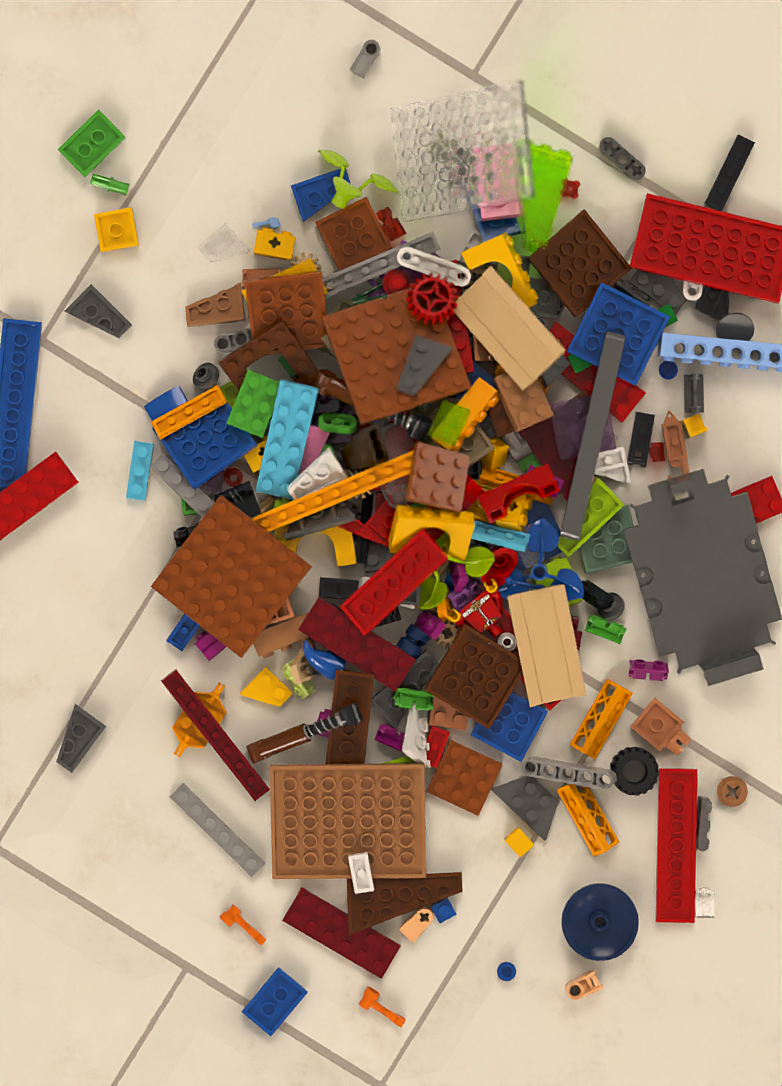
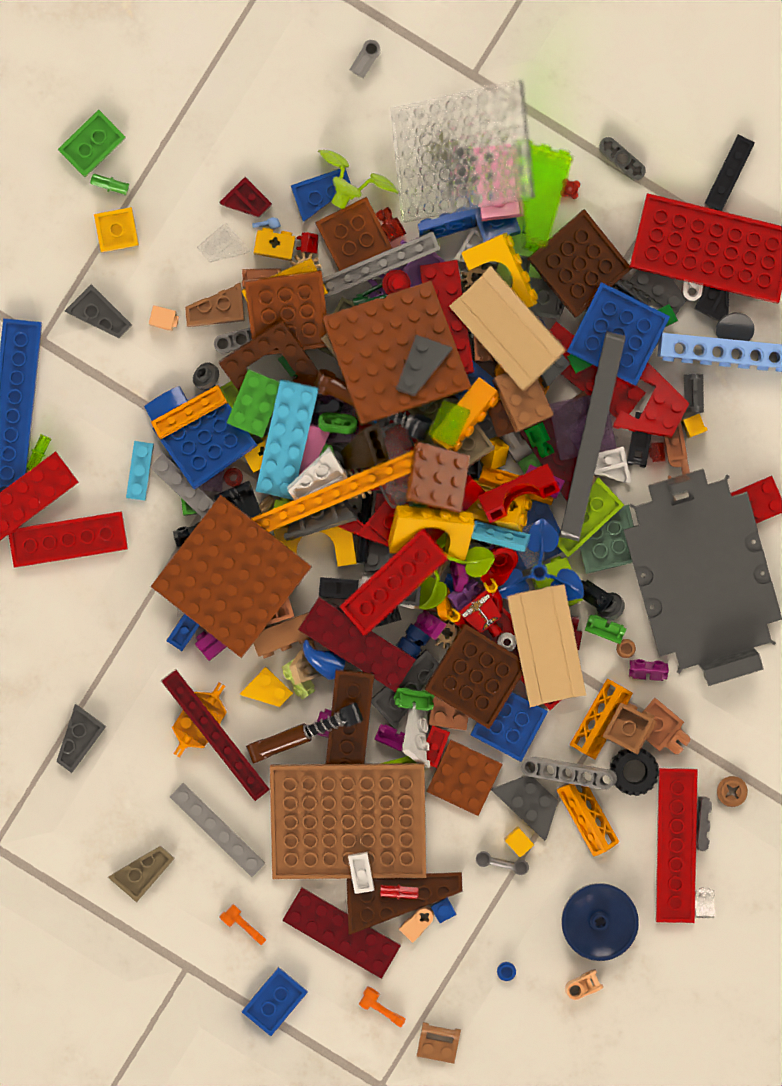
white plate [397,246,471,286] -> none
red gear [406,273,459,325] -> none
blue hinge [506,577,545,589] -> none
clear blue plate [659,361,678,380] -> none
none -> red plate [9,511,128,568]
none -> clear neon green axle [26,434,52,471]
none -> dark tan wing [108,845,175,902]
none -> light nougat brick [149,305,179,331]
none -> dark red wing [219,177,272,218]
none -> red tile [296,232,318,254]
none -> red axle [380,884,419,900]
none -> blue plate [417,207,476,239]
none -> medium nougat plate [417,1022,461,1064]
none -> flat silver bar [476,851,529,875]
none -> green plate [525,422,554,458]
none -> medium nougat plate [603,702,657,755]
none -> red wing [612,363,689,438]
none -> medium nougat plate [616,639,636,658]

